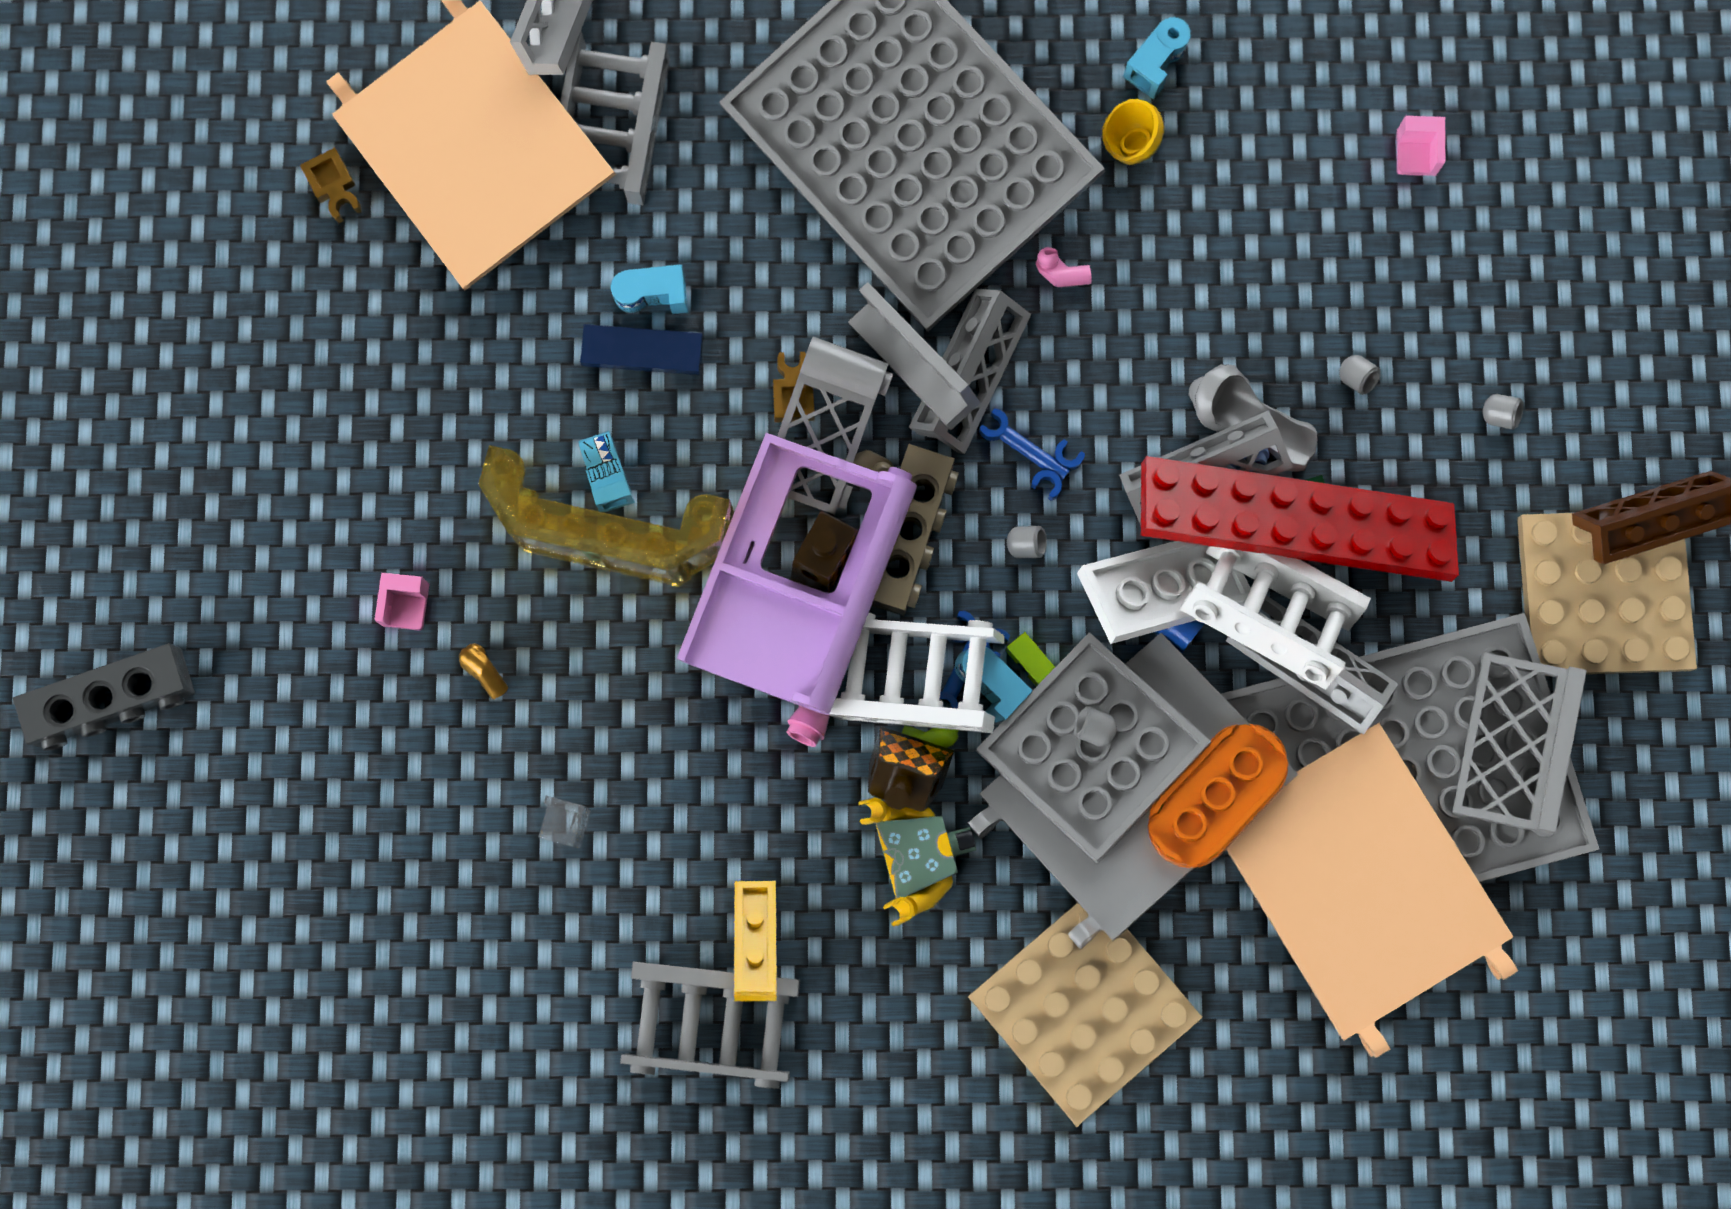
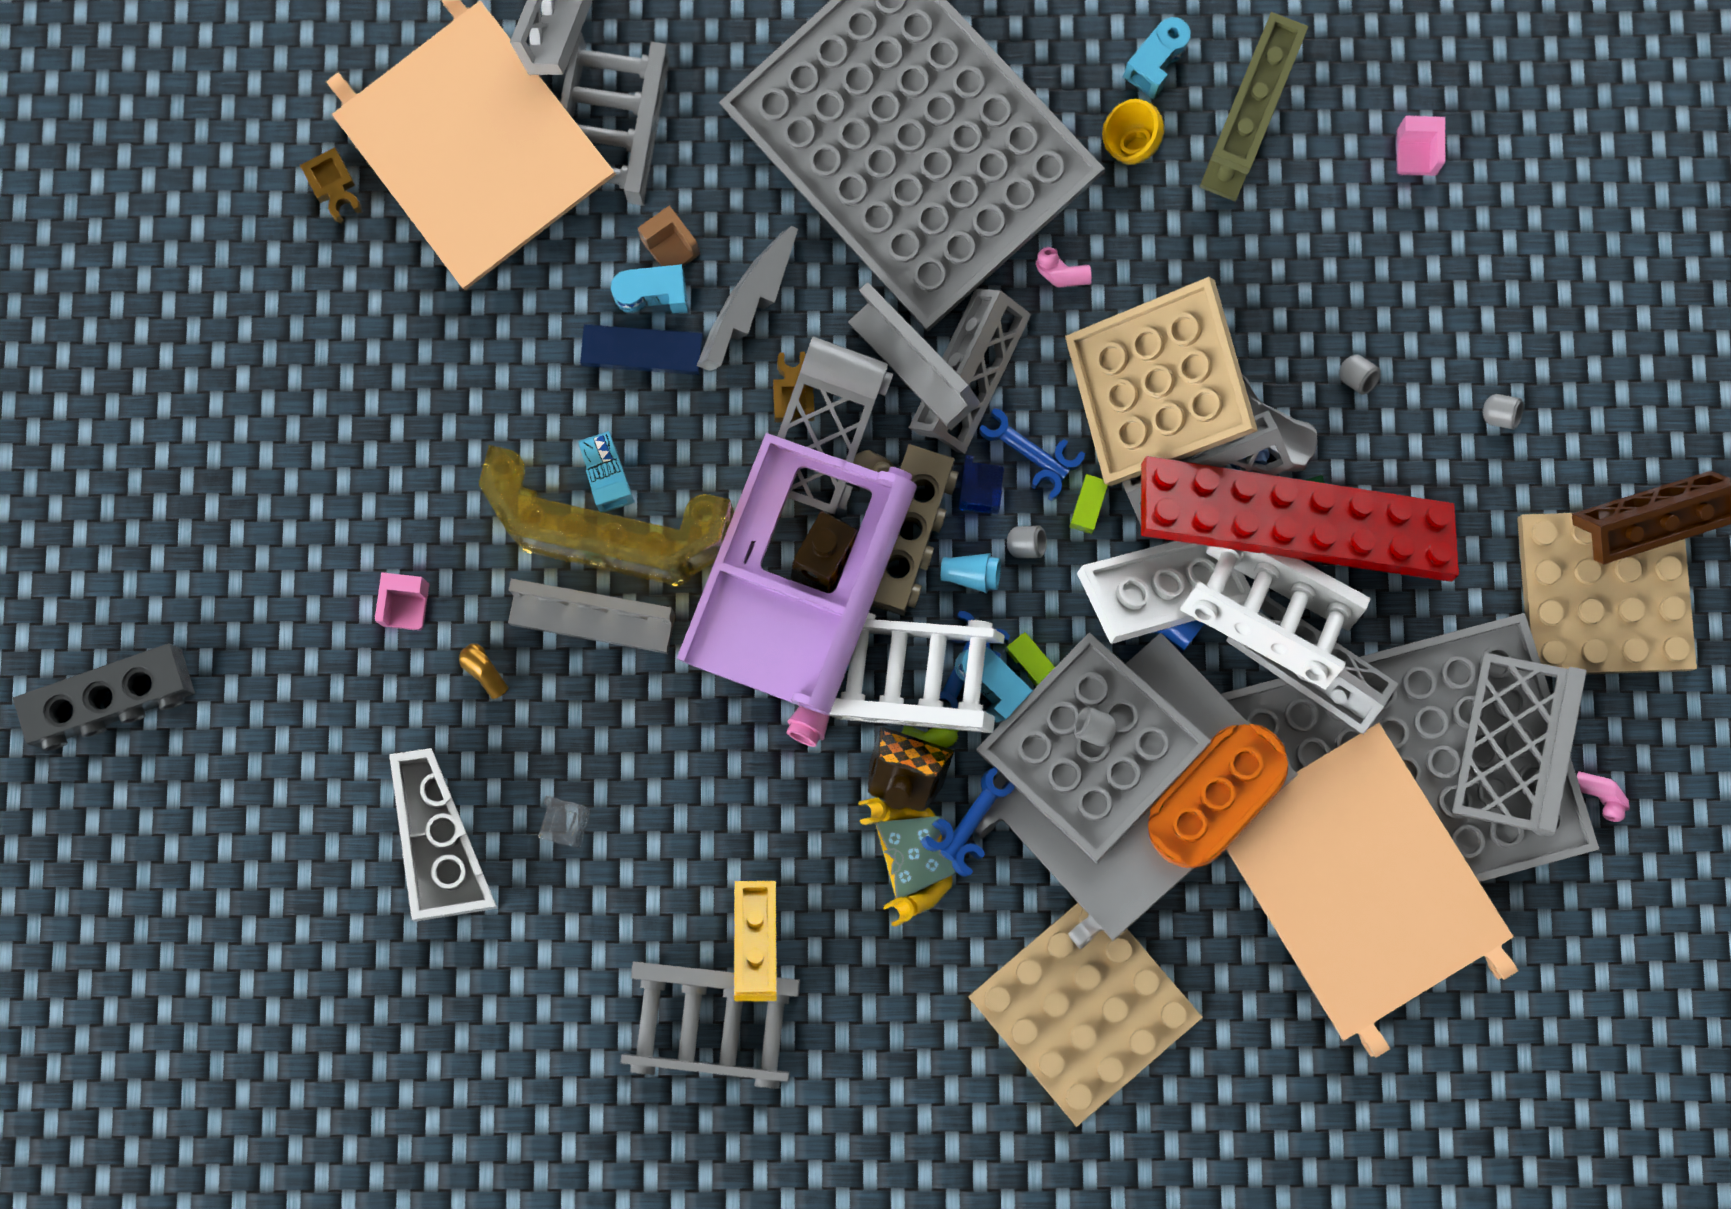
none -> white wedge [389,748,497,922]
none -> light grey fence [508,579,676,654]
none -> medium nougat panel [637,205,700,267]
none -> light grey slope [697,226,798,371]
none -> blue bar [920,767,1014,877]
none -> medium azure cone [940,553,1001,593]
none -> clear blue panel [959,455,1004,514]
none -> tan plate [1065,277,1258,486]
none -> lime piece [1069,474,1108,534]
none -> olive fence [1199,12,1309,202]
none -> bright pink arm [1577,771,1629,822]

